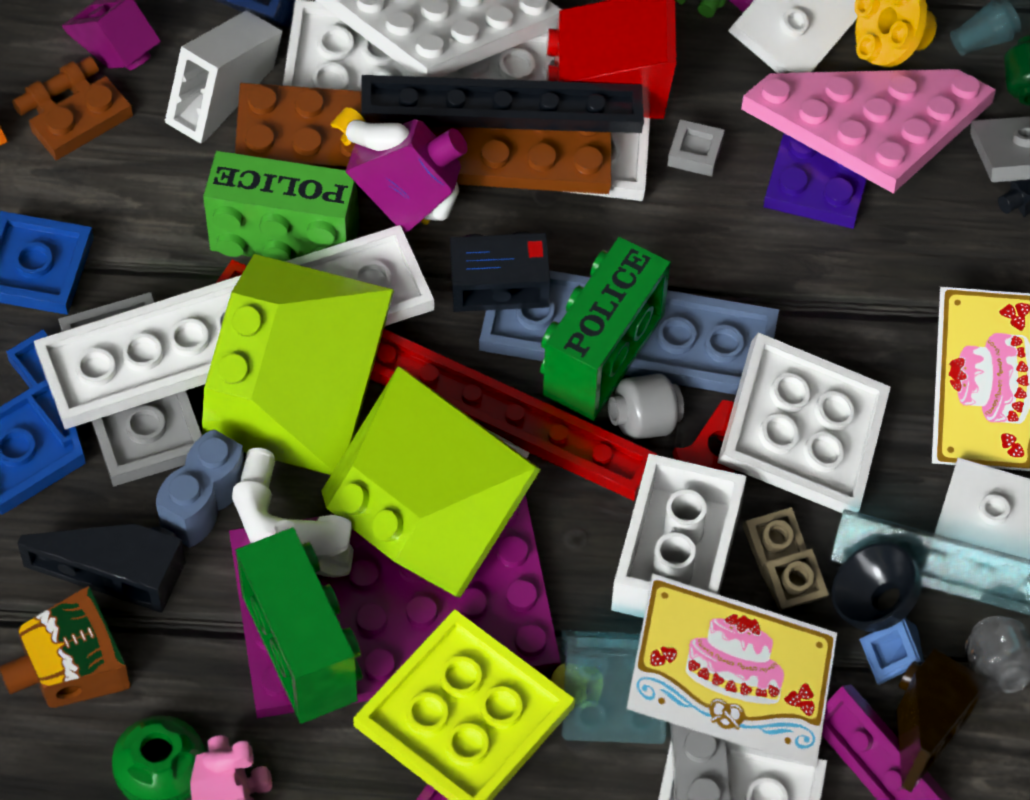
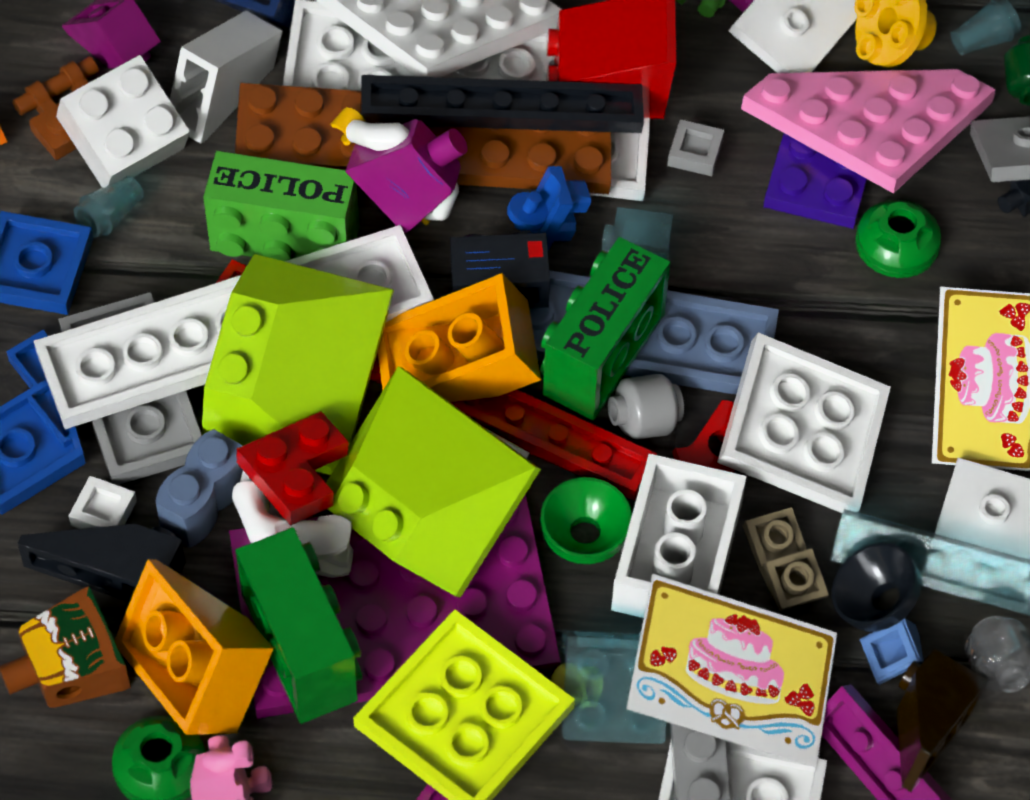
none -> white brick [56,55,190,193]
none -> white plate [68,476,137,529]
none -> clear light blue cone [74,176,144,238]
none -> light orange slope [114,559,274,735]
none -> red plate [237,411,348,526]
none -> light orange slope [378,273,541,402]
none -> blue hips [507,166,591,250]
none -> green piece [541,477,632,564]
none -> clear light blue brick [601,207,673,260]
none -> green piece [855,199,941,278]

